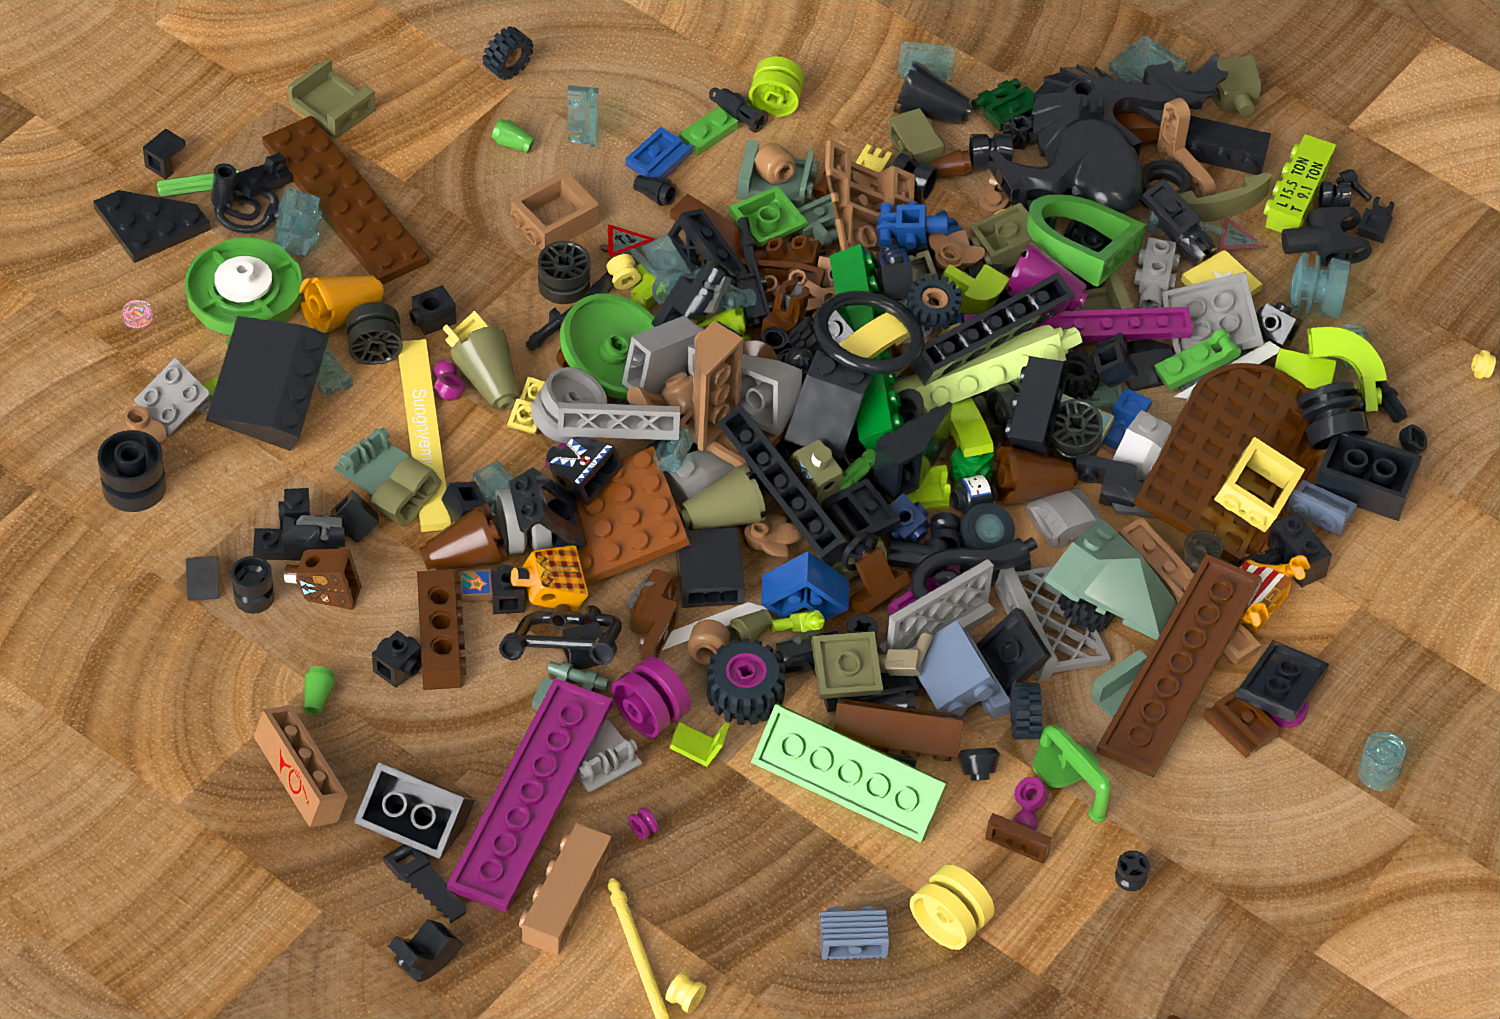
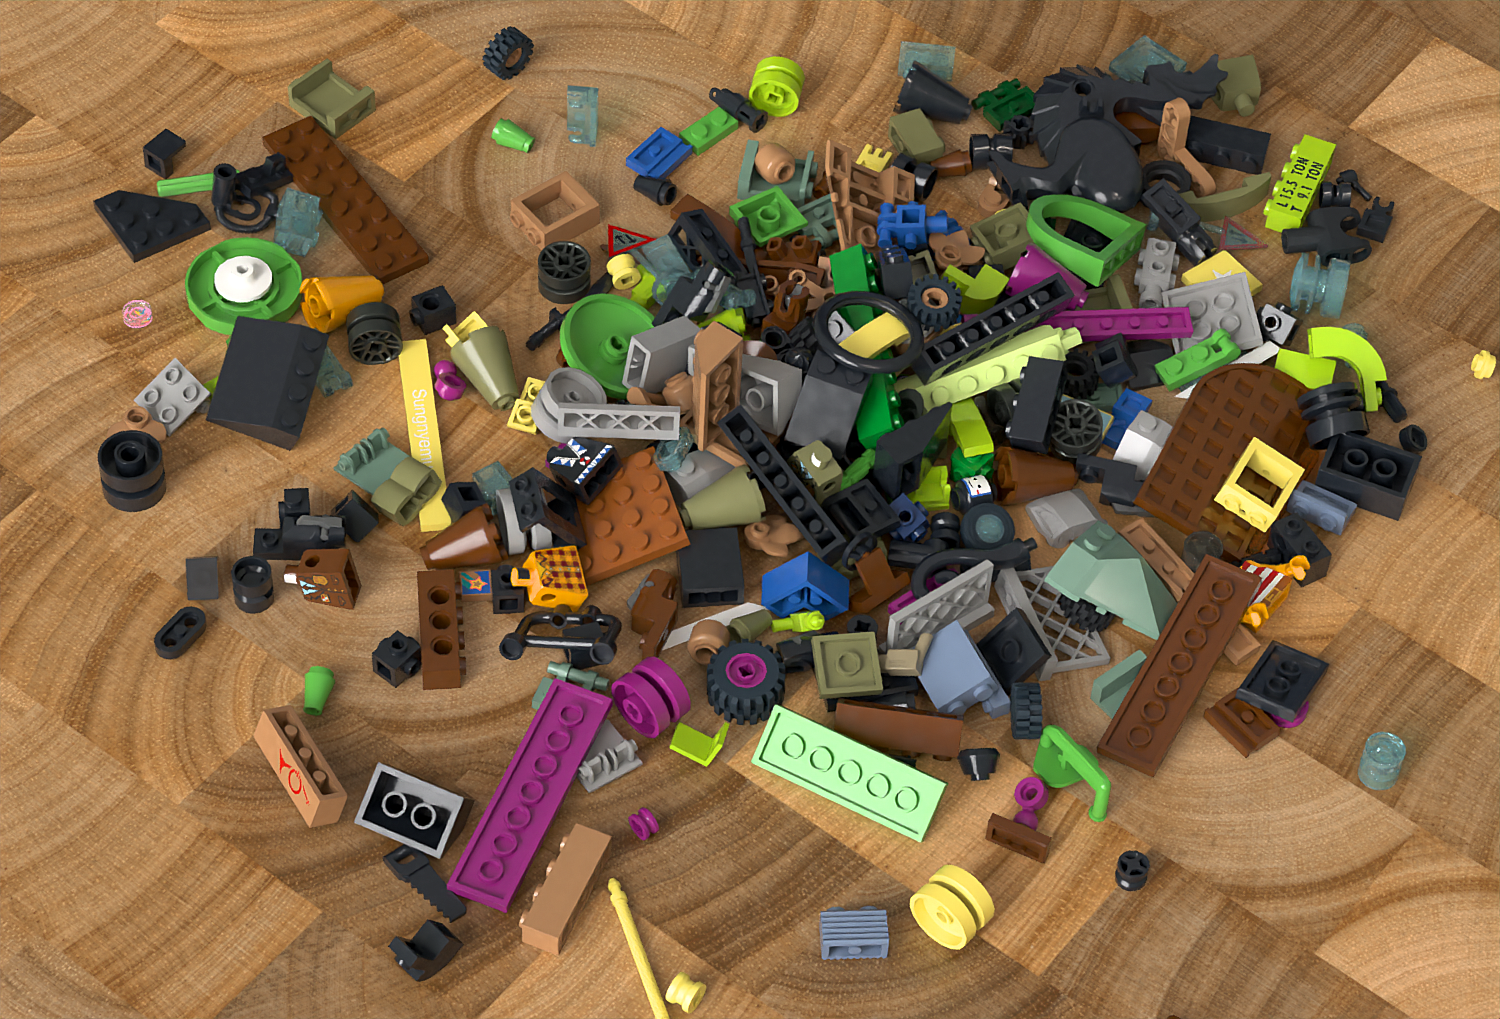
none -> black plate [154,606,207,659]

